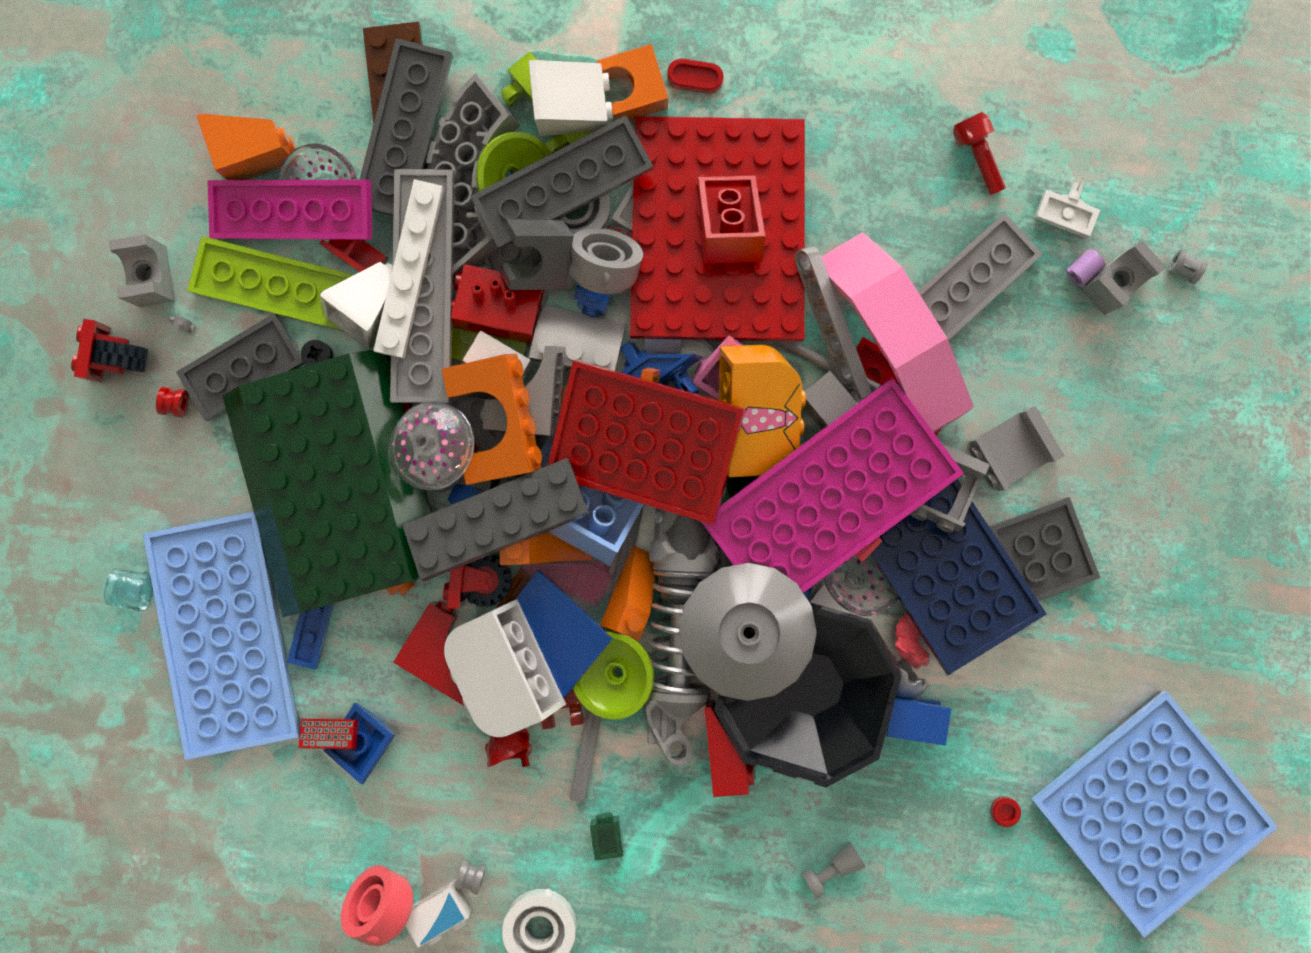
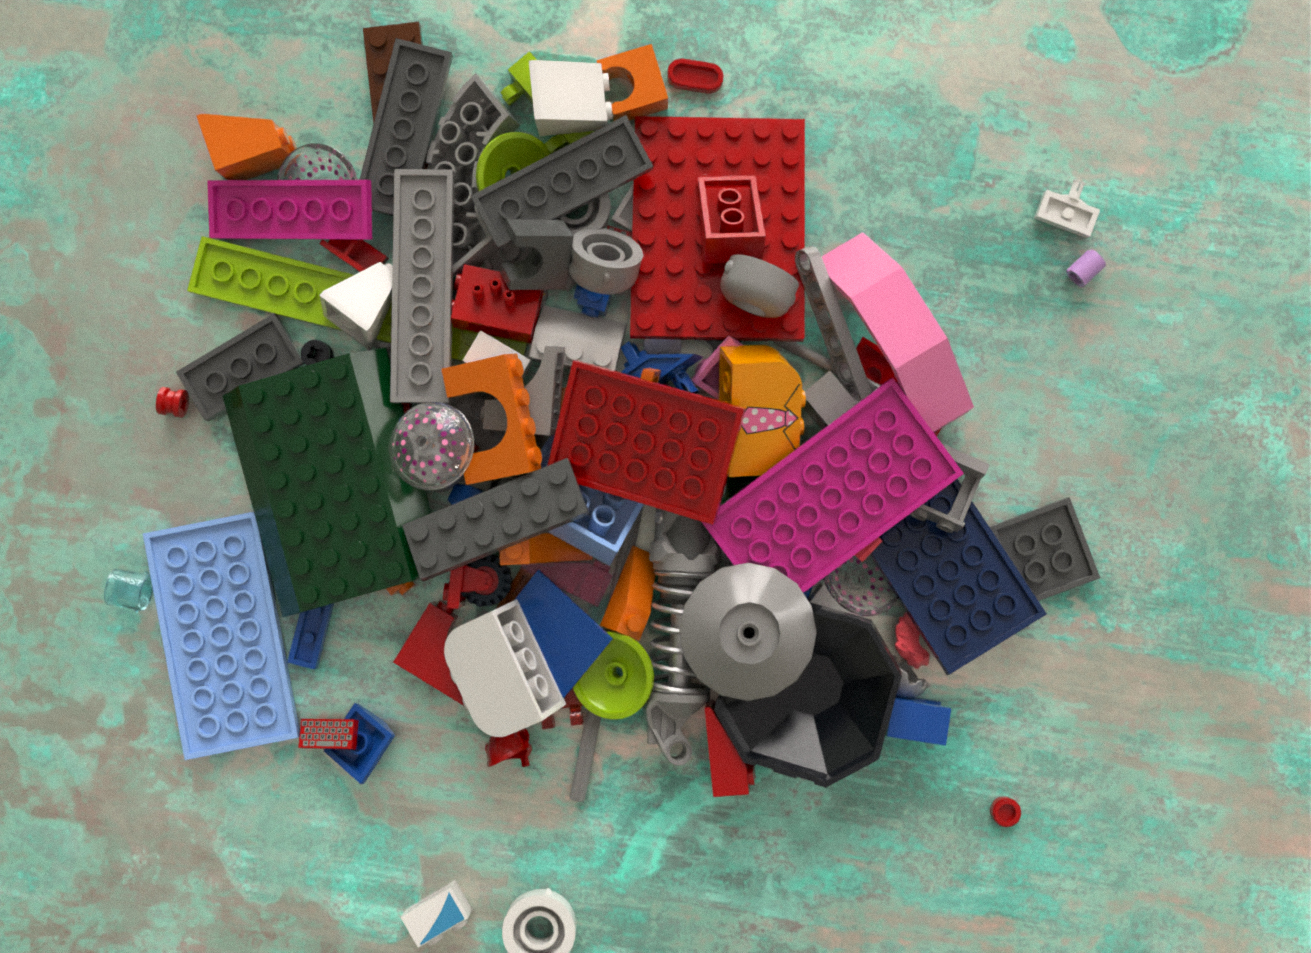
plate [71,319,148,383] -> none
light grey piece [109,234,175,307] -> none
light grey piece [169,315,195,332] -> none
coral piece [341,865,414,946] -> none
white plate [373,179,444,359] -> none
light grey wheel [455,859,486,895] -> none
clear green brick [590,812,624,861] -> none
light grey piece [802,842,866,899] -> none
light grey plate [918,212,1043,341] -> none
red piece [953,112,1006,195] -> none
light grey panel [969,406,1065,491] -> none
light blue plate [1031,691,1278,938] -> none
light grey piece [1081,240,1166,315] -> none
light grey bush [1168,249,1208,284] -> none
none -> light grey piece [720,254,799,318]

